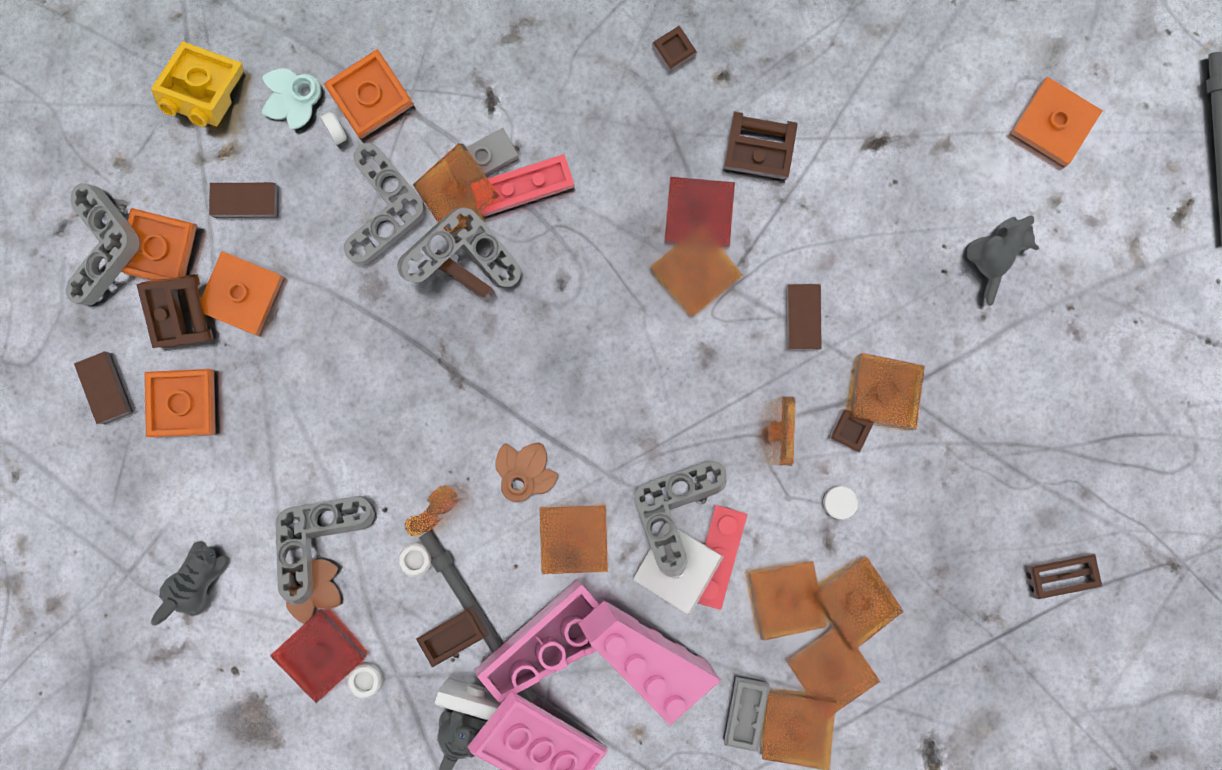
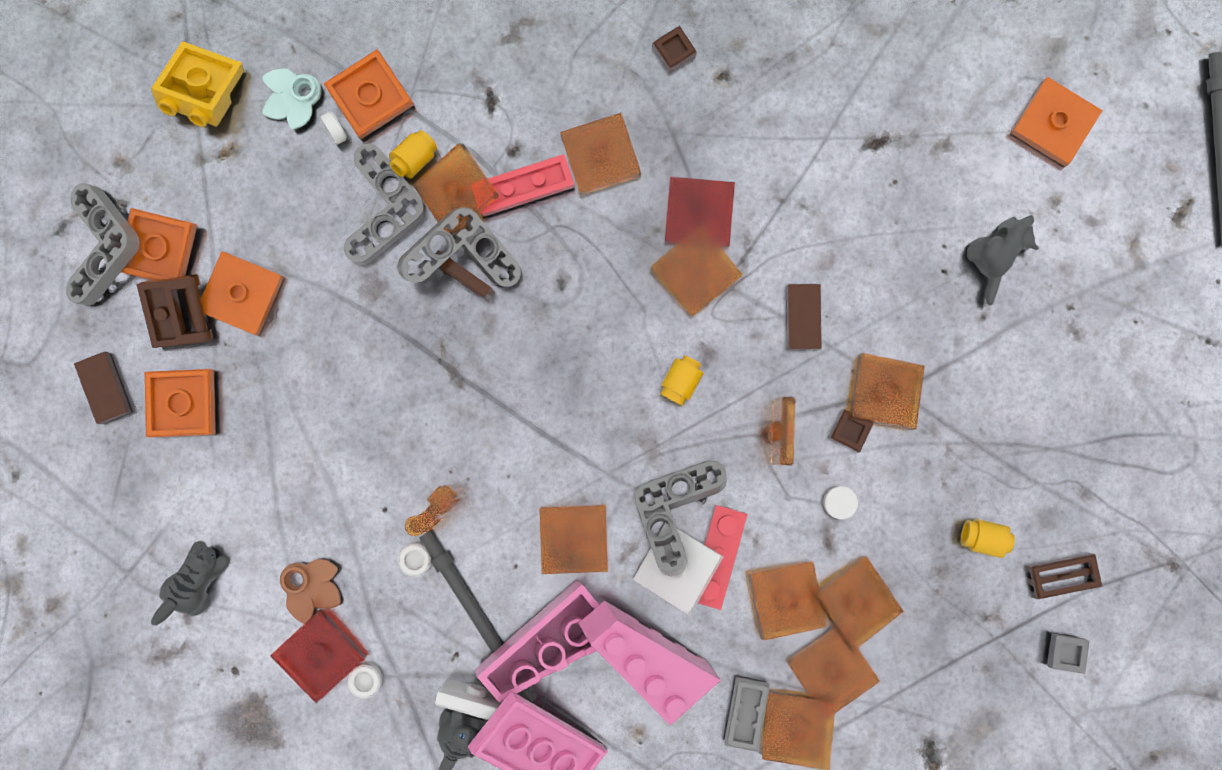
reddish brown tile [209,182,278,217] -> none
light grey beam [276,497,375,605] -> none
reddish brown tile [416,605,489,668] -> none
light grey plate [446,128,519,188] -> none
nougat plate [495,443,558,503] -> none
reddish brown plate [723,111,798,180] -> none
none -> yellow brick [389,130,437,178]
none -> clear orange plate [560,113,641,195]
none -> yellow brick [660,355,704,406]
none -> yellow brick [961,519,1015,558]
none -> flat silver plate [1047,633,1090,674]

